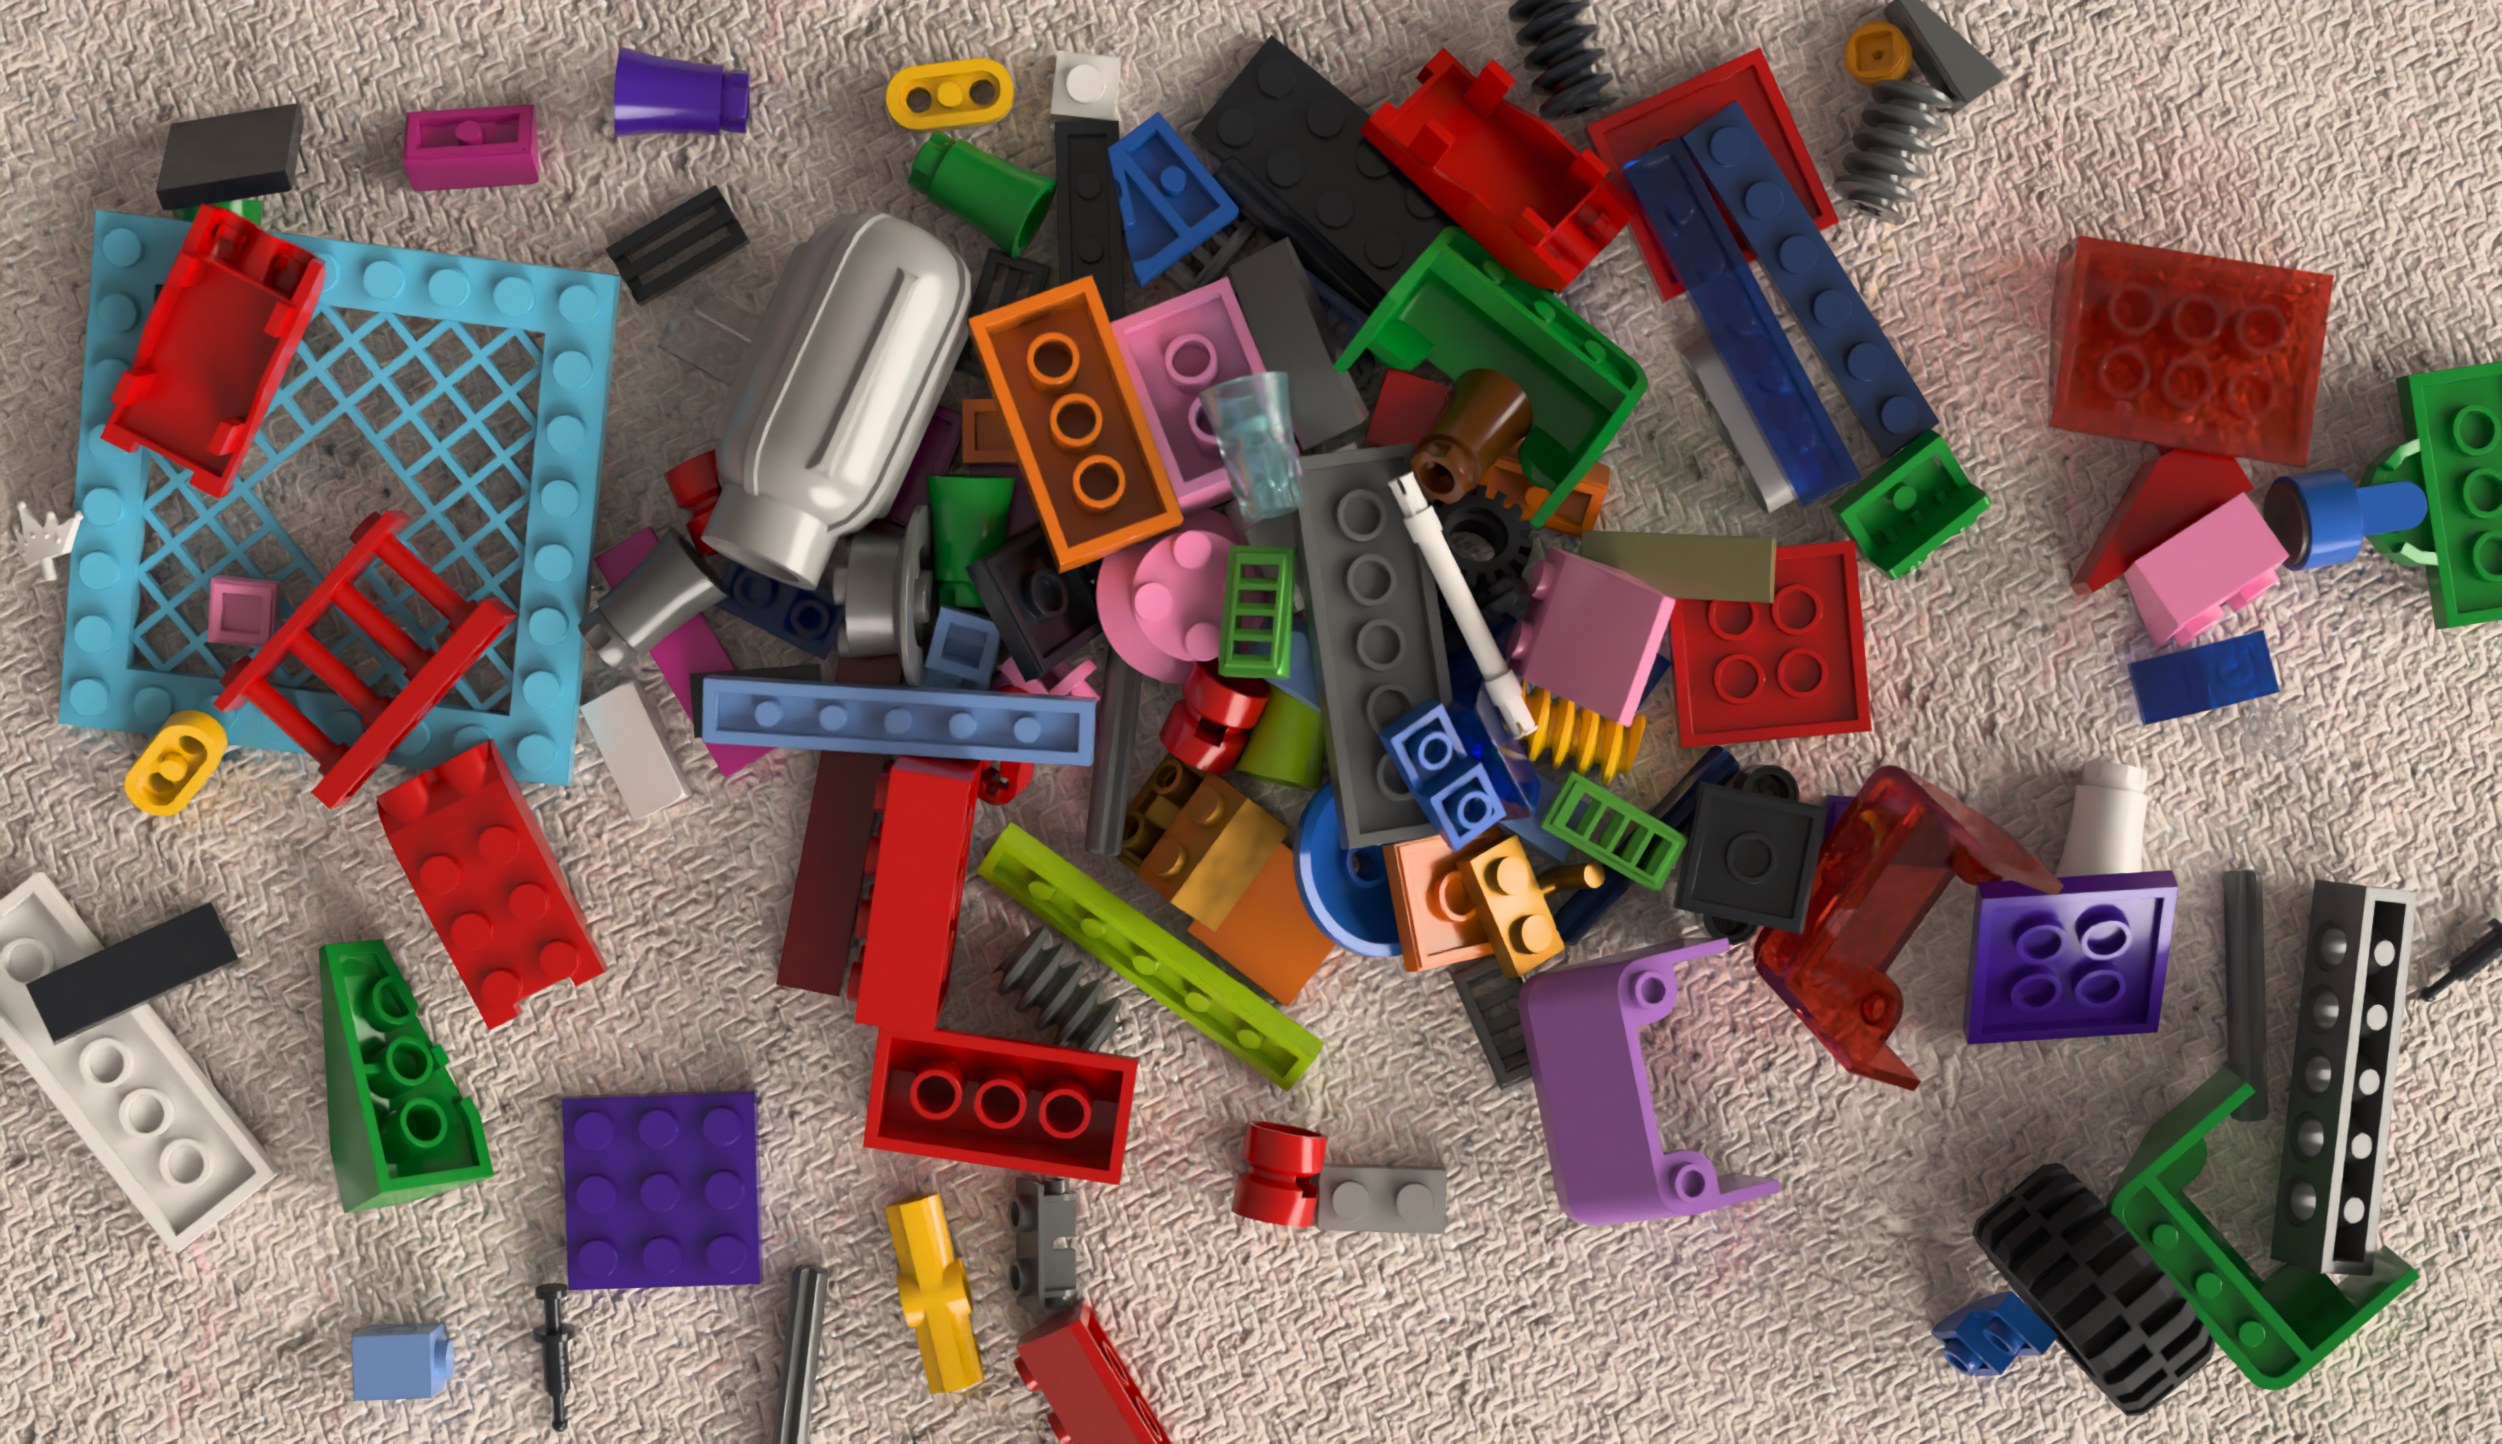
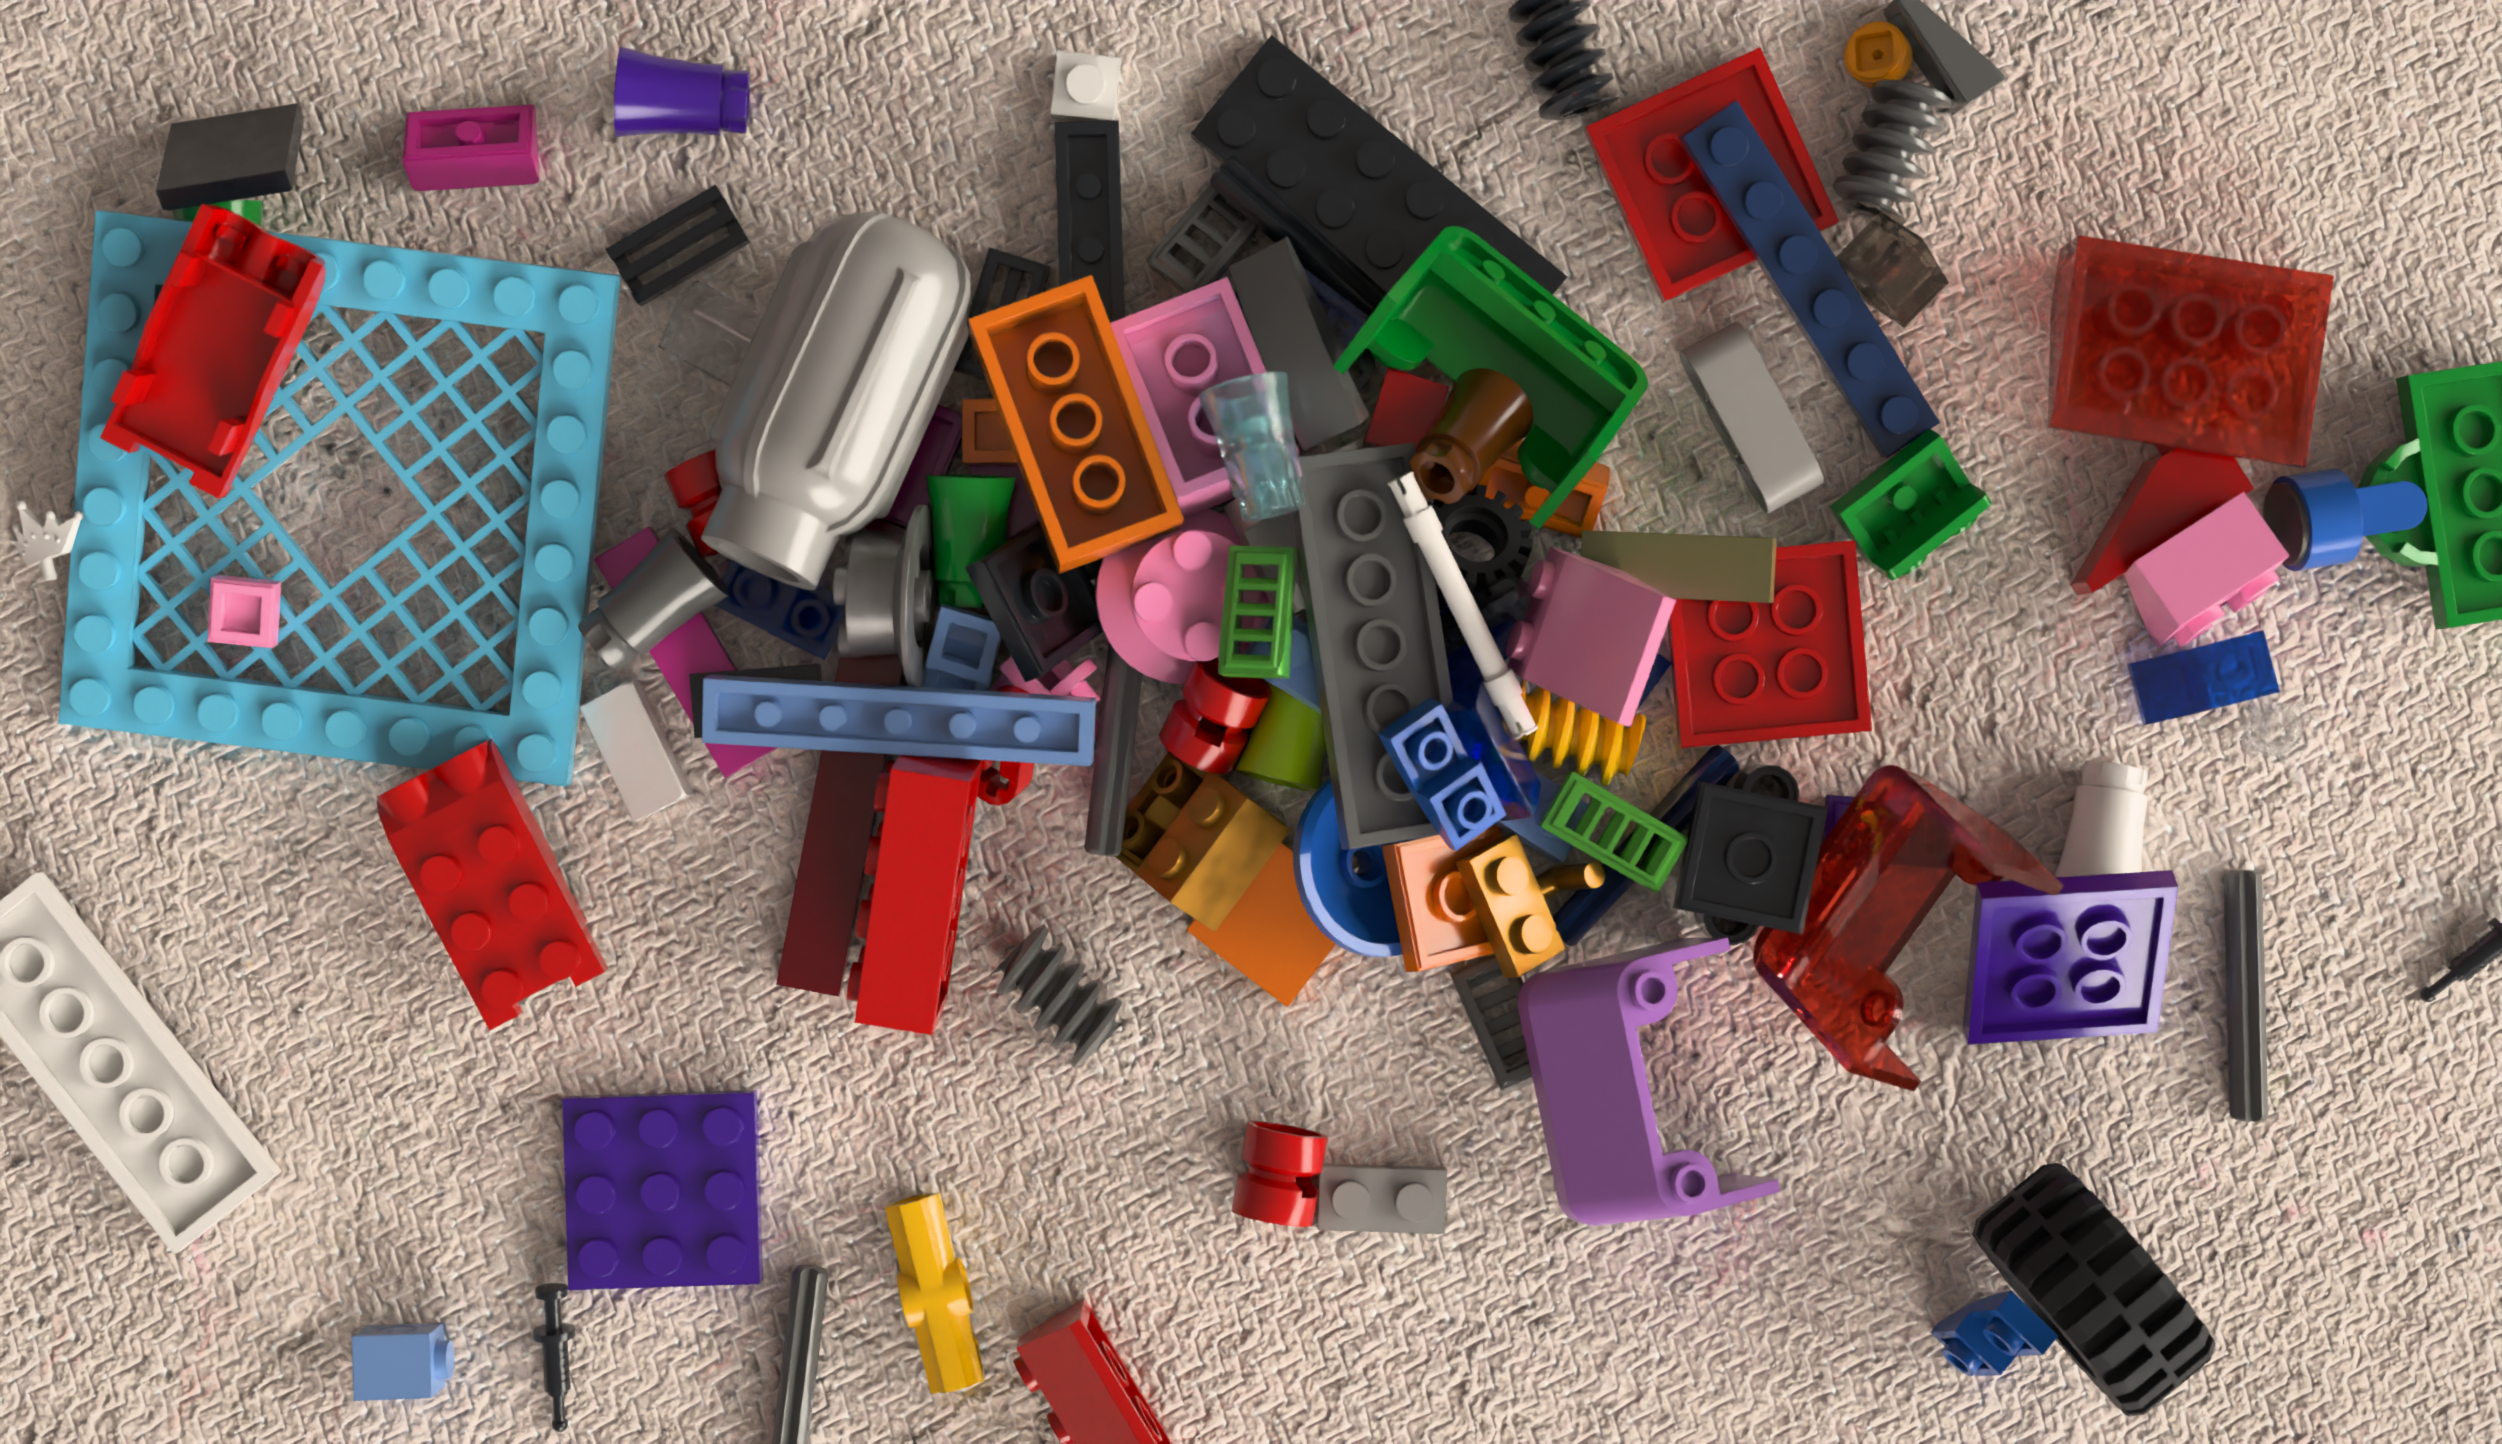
black tile [26,902,239,1045] -> none
yellow plate [124,710,228,816] -> none
red fence [213,510,518,810] -> none
green wedge [319,939,494,1213] -> none
red slope [863,1027,1139,1185] -> none
yellow plate [886,58,1015,134] -> none
green plant [908,131,1057,259] -> none
lime plate [976,821,1325,1092] -> none
dark grey hinge [1008,1177,1076,1314] -> none
blue wing [1108,112,1239,289] -> none
red piece [1359,47,1640,295] -> none
clear blue plate [1620,136,1861,510] -> none
green windscreen [2106,1065,2421,1390] -> none
dark grey brick [2270,880,2418,1276] -> none
none -> clear smoke brick [1836,211,1949,328]

